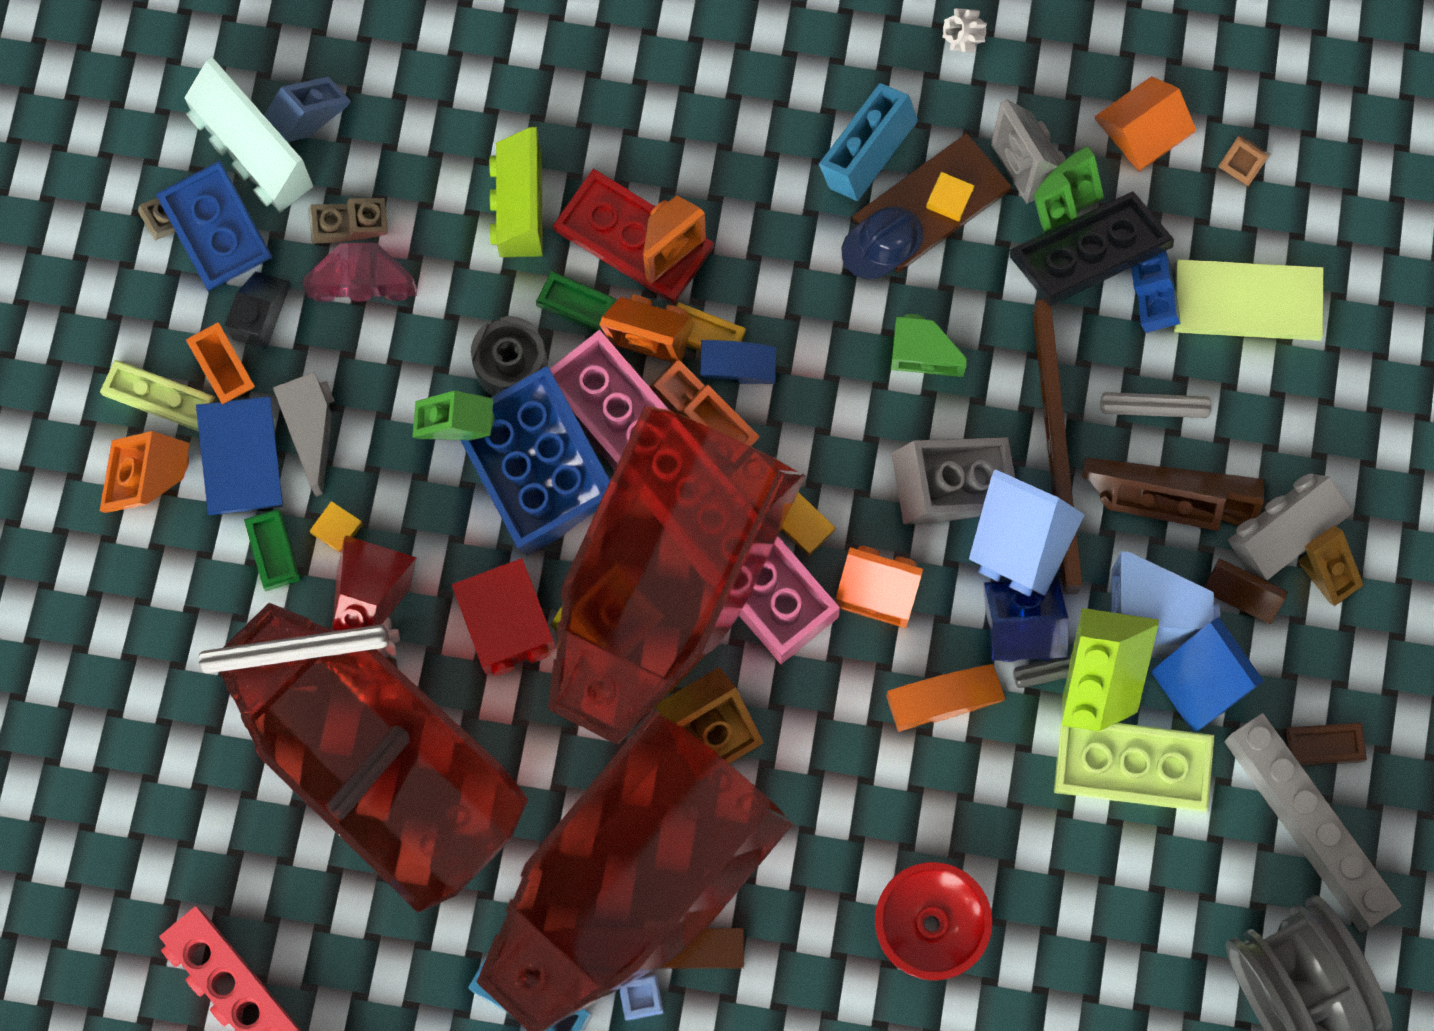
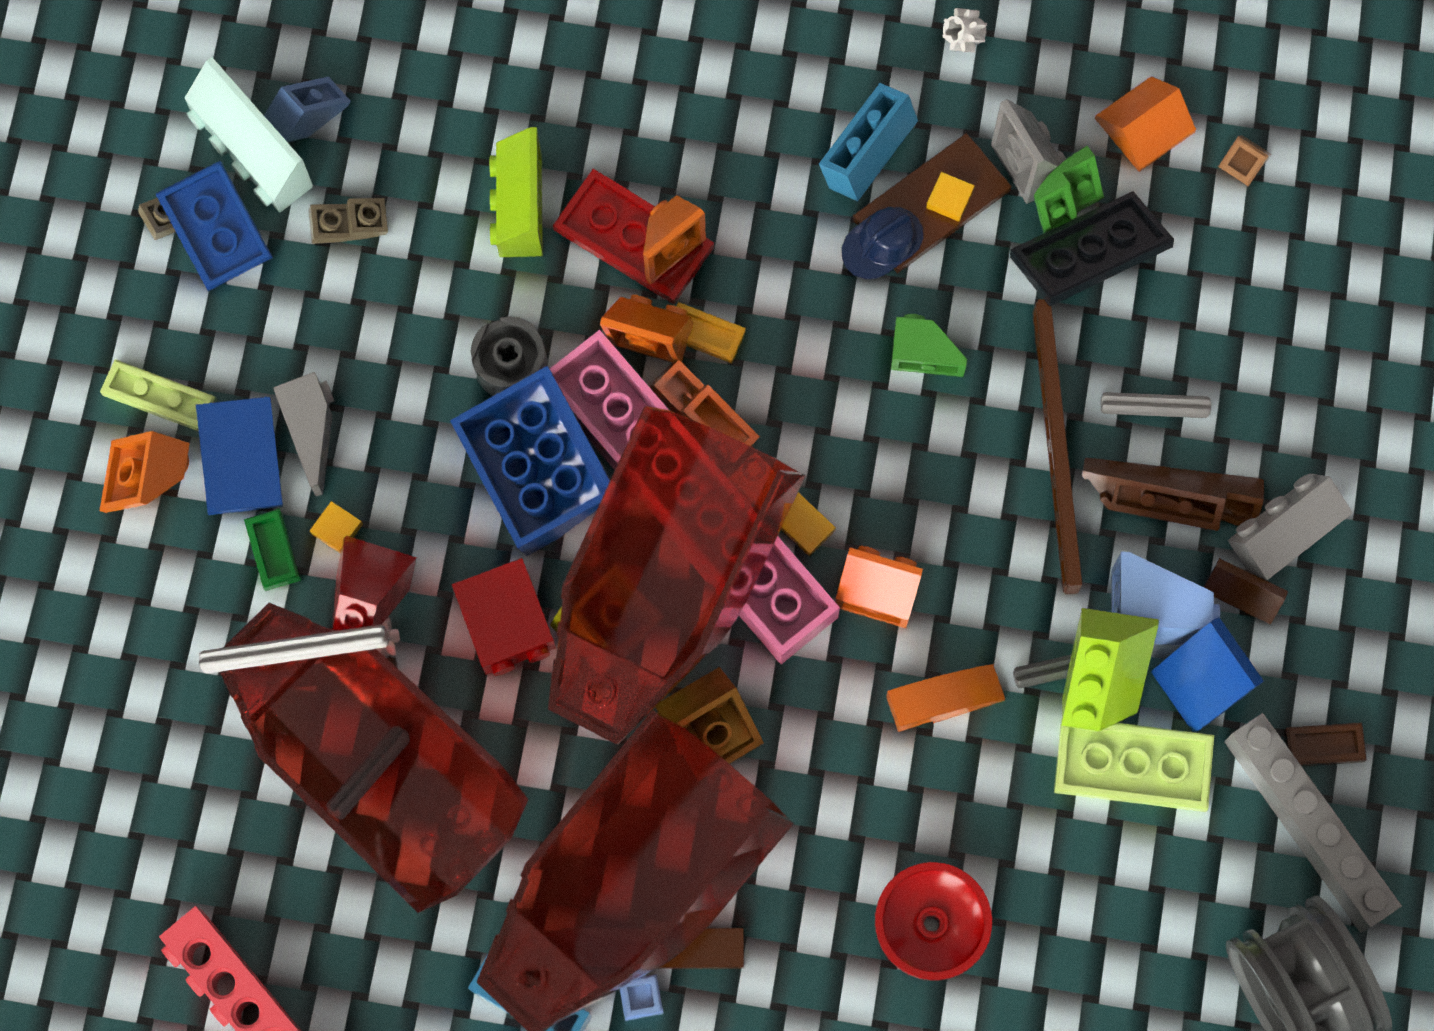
orange slope [186,322,255,405] -> none
black slope [225,271,291,349] -> none
clear pink slope [303,243,417,302] -> none
bright green slope [412,390,494,440] -> none
green tile [536,271,617,333] -> none
blue slope [701,340,776,384] -> none
light grey slope [891,437,1015,525] -> none
light blue slope [969,469,1085,597] -> none
clear blue slope [984,579,1069,662] -> none
blue slope [1132,251,1181,333] -> none
yellowish green tile [1174,259,1323,341] -> none
pearl gold slope [1299,525,1364,606] -> none

